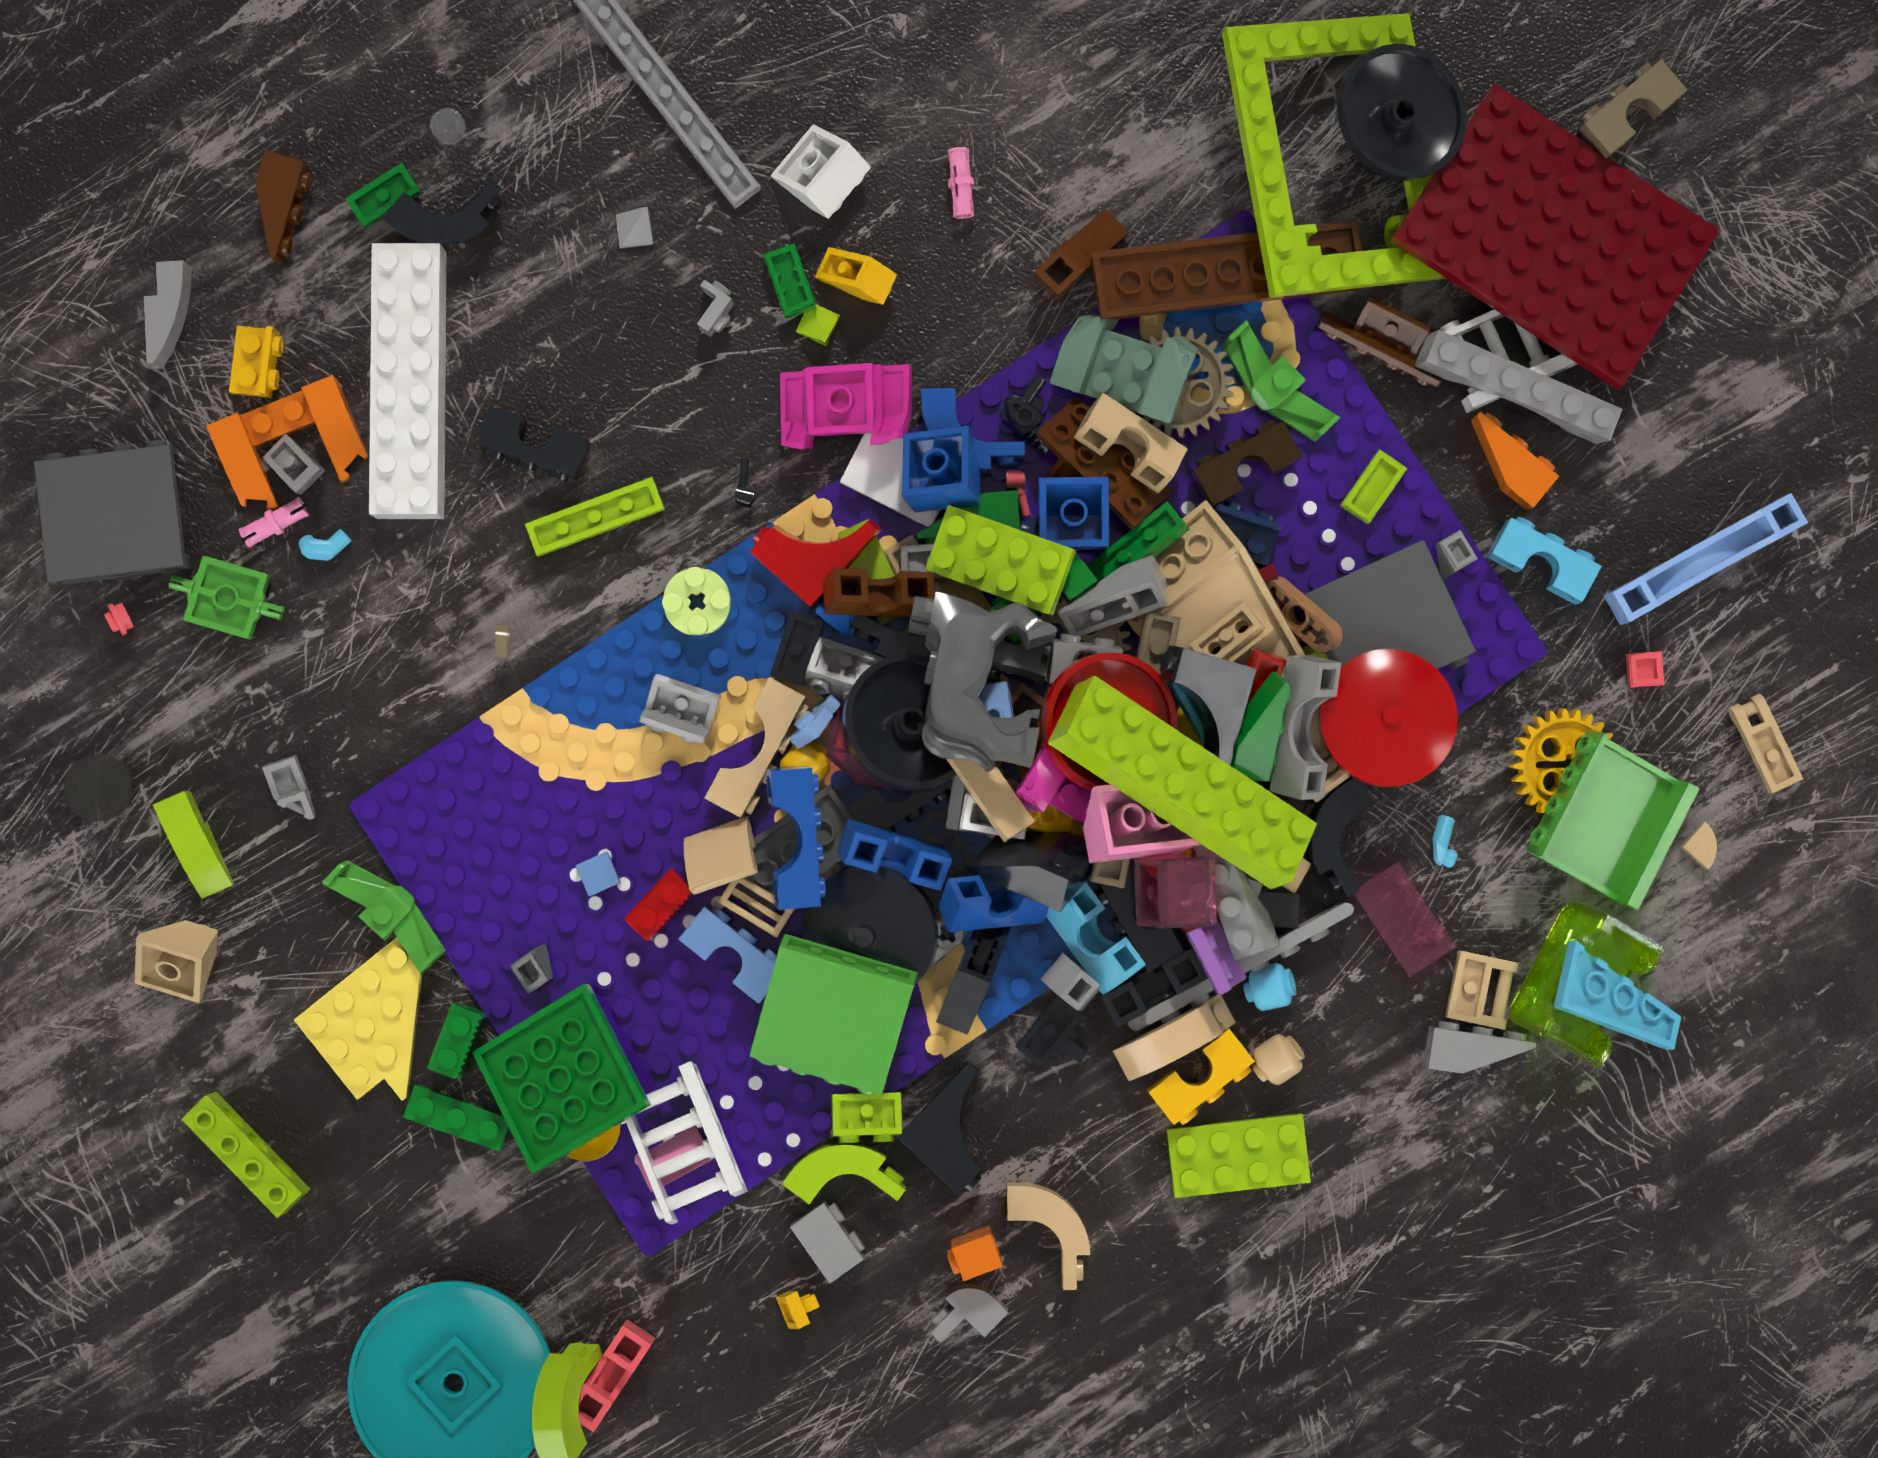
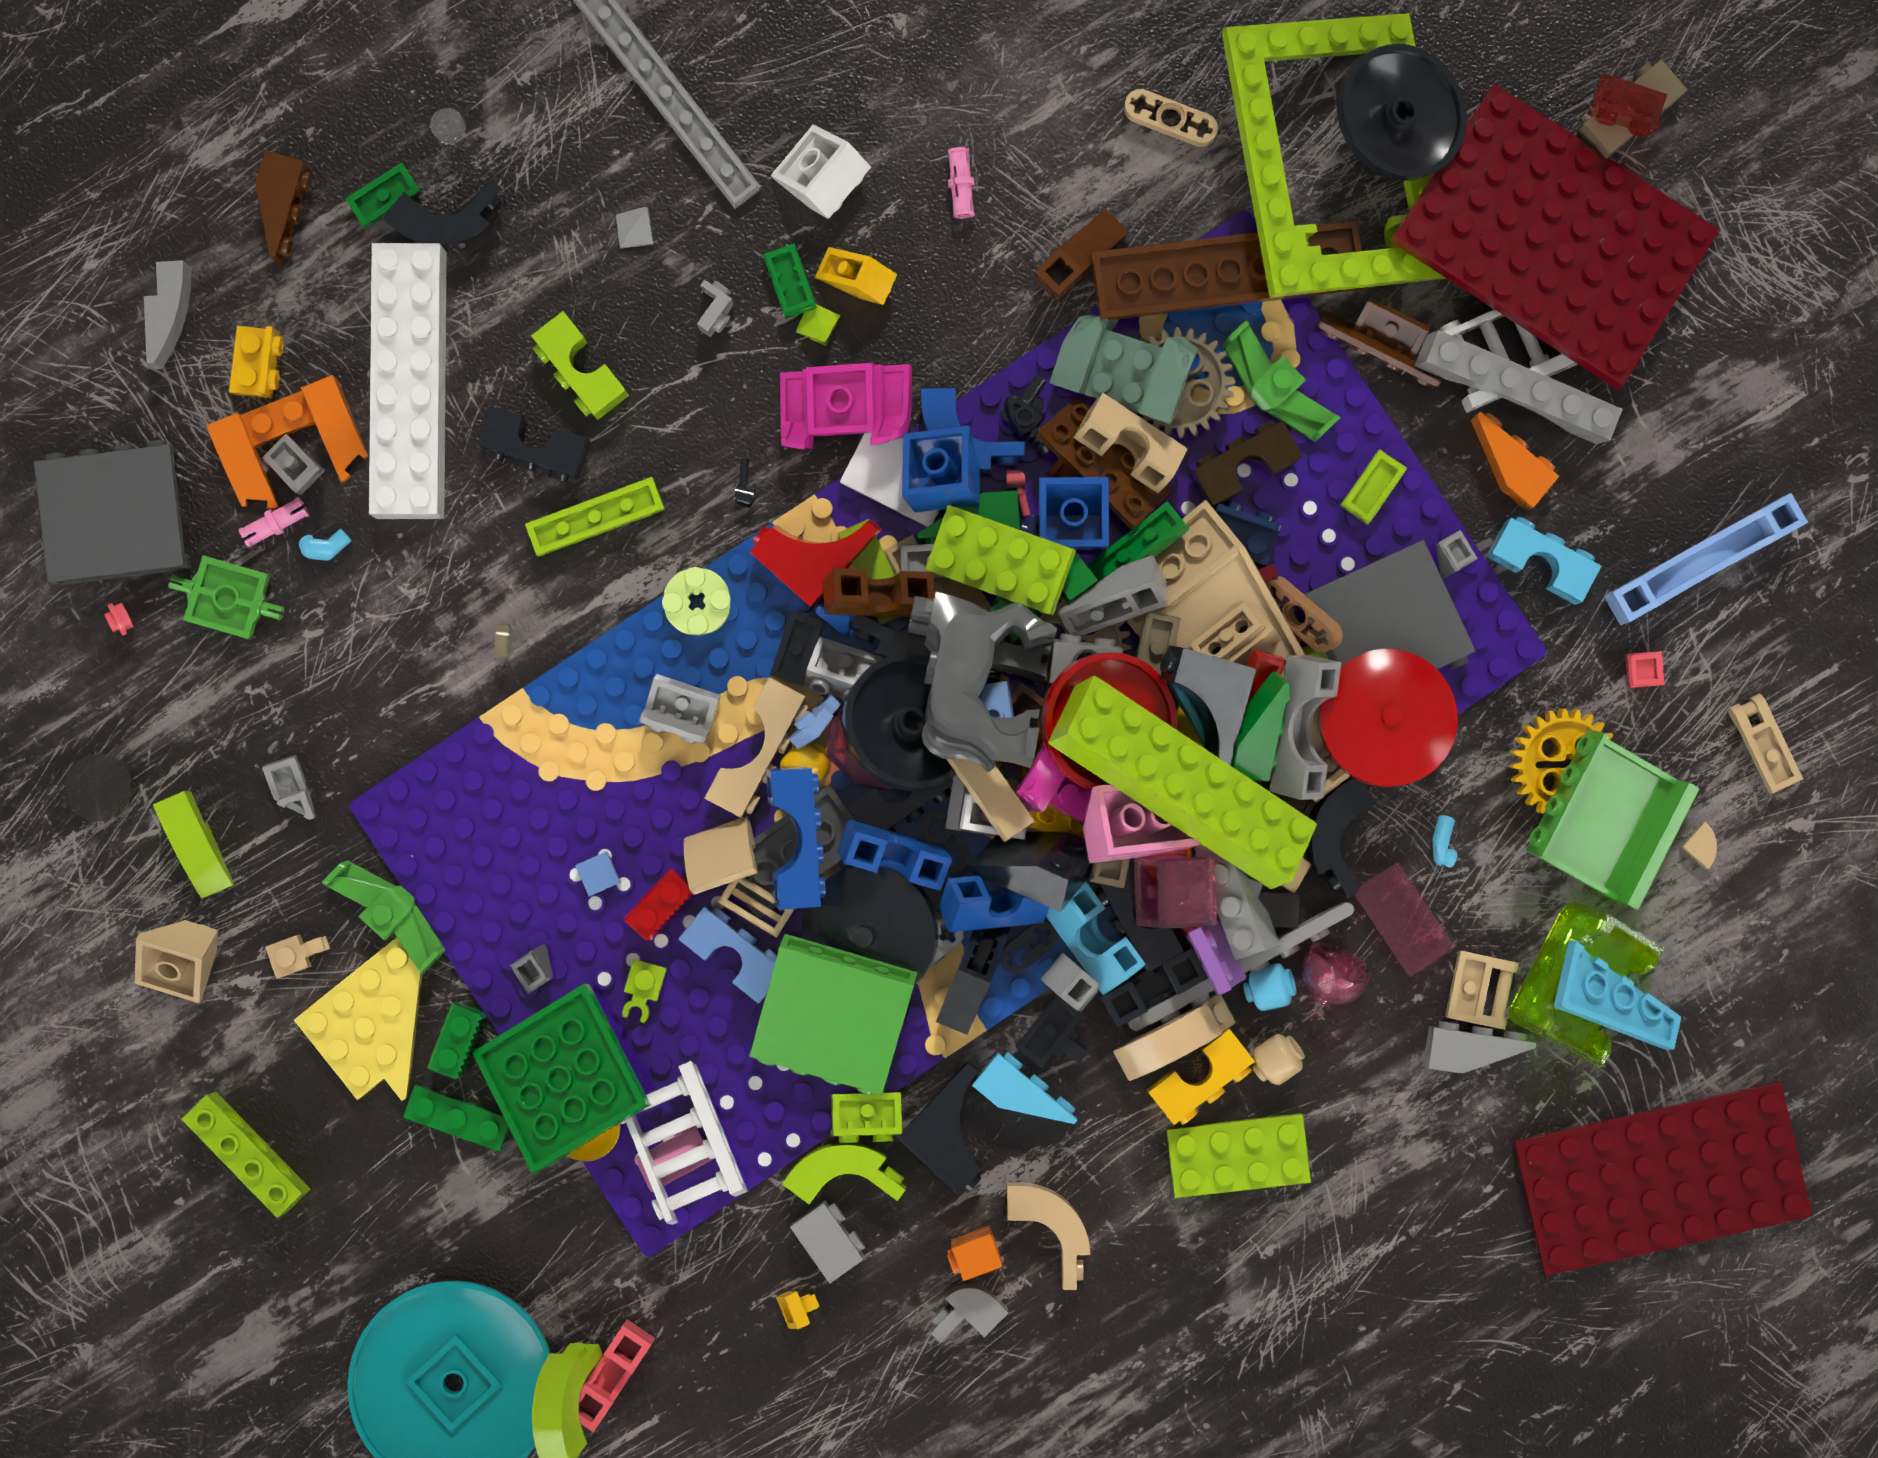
none -> tan plate [265,935,330,979]
none -> lime arch [531,311,629,420]
none -> lime plate [622,959,667,1023]
none -> medium azure slope [972,1052,1077,1124]
none -> black beam [1000,921,1057,974]
none -> tan beam [1124,89,1218,147]
none -> clear pink cylinder [1302,942,1373,1006]
none -> dark red plate [1513,1081,1813,1276]
none -> clear red bracket [1587,73,1667,137]

